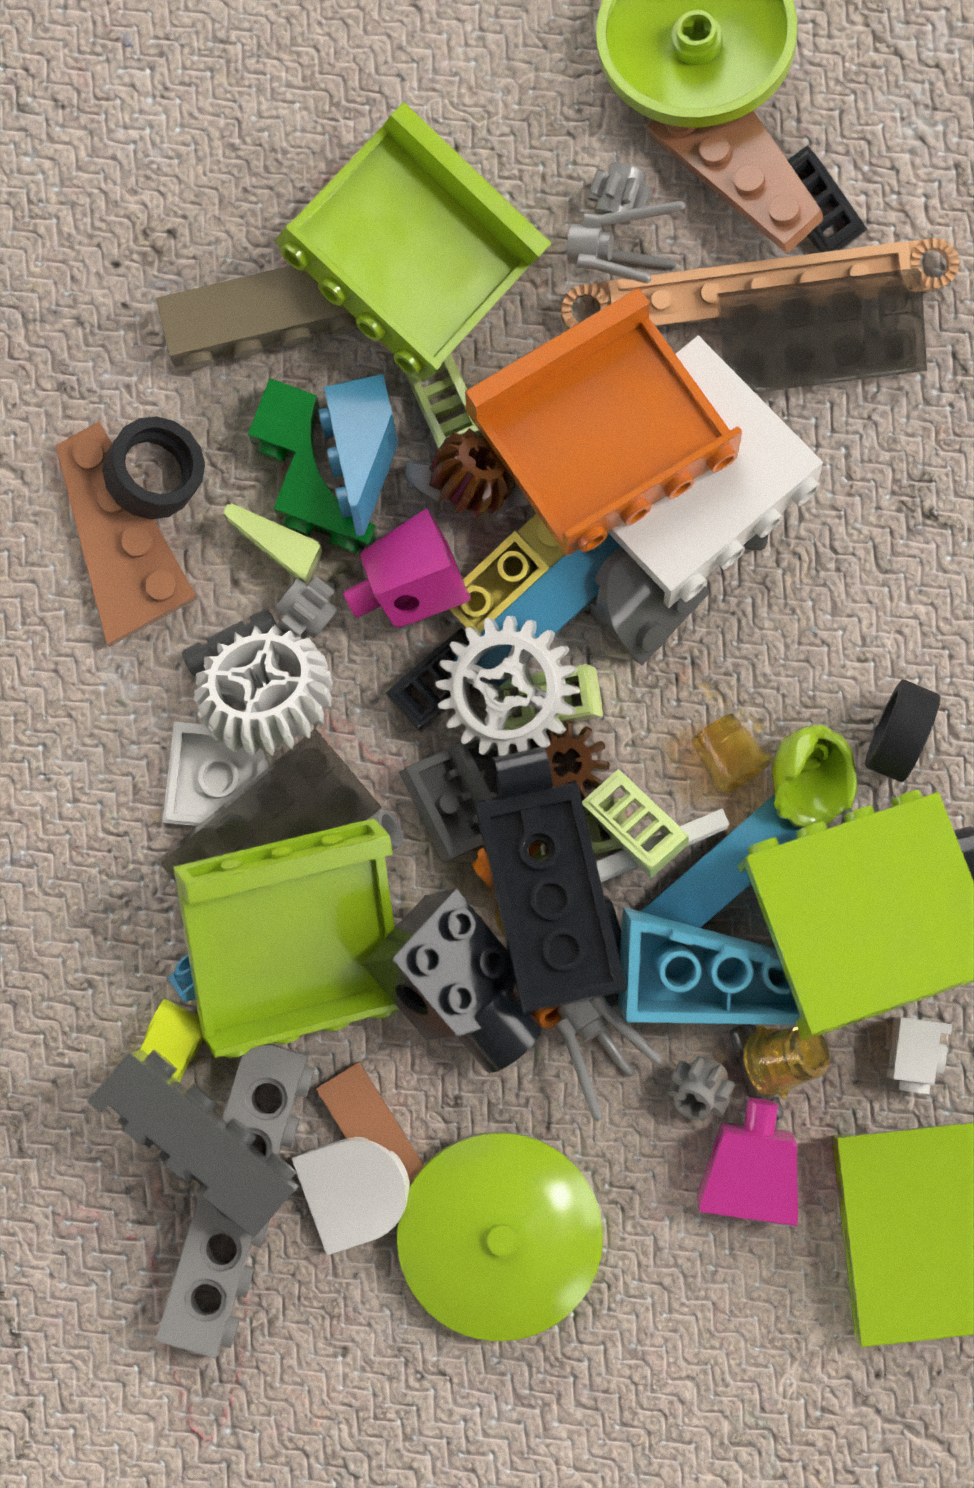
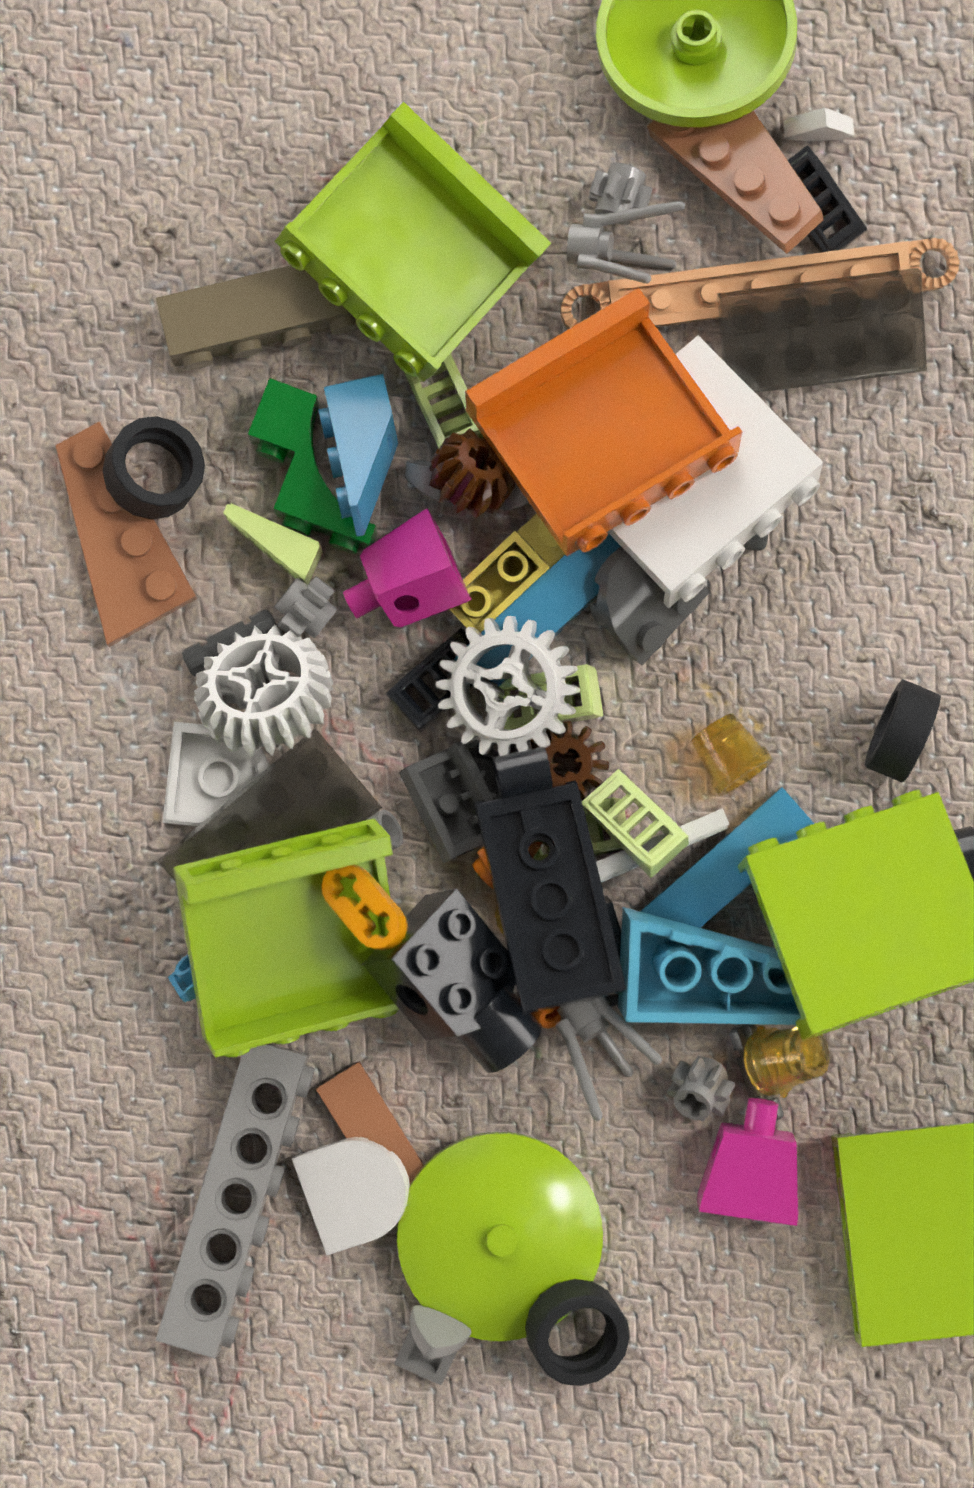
dark grey wedge [87,1049,299,1238] -> none
neon yellow piece [140,998,204,1082] -> none
lime hair [772,724,858,828] -> none
white brick [886,1017,952,1094] -> none
none -> light orange beam [321,865,407,950]
none -> light grey tile [394,1305,471,1385]
none -> black tyre [525,1279,630,1386]
none -> white tile [784,108,854,141]

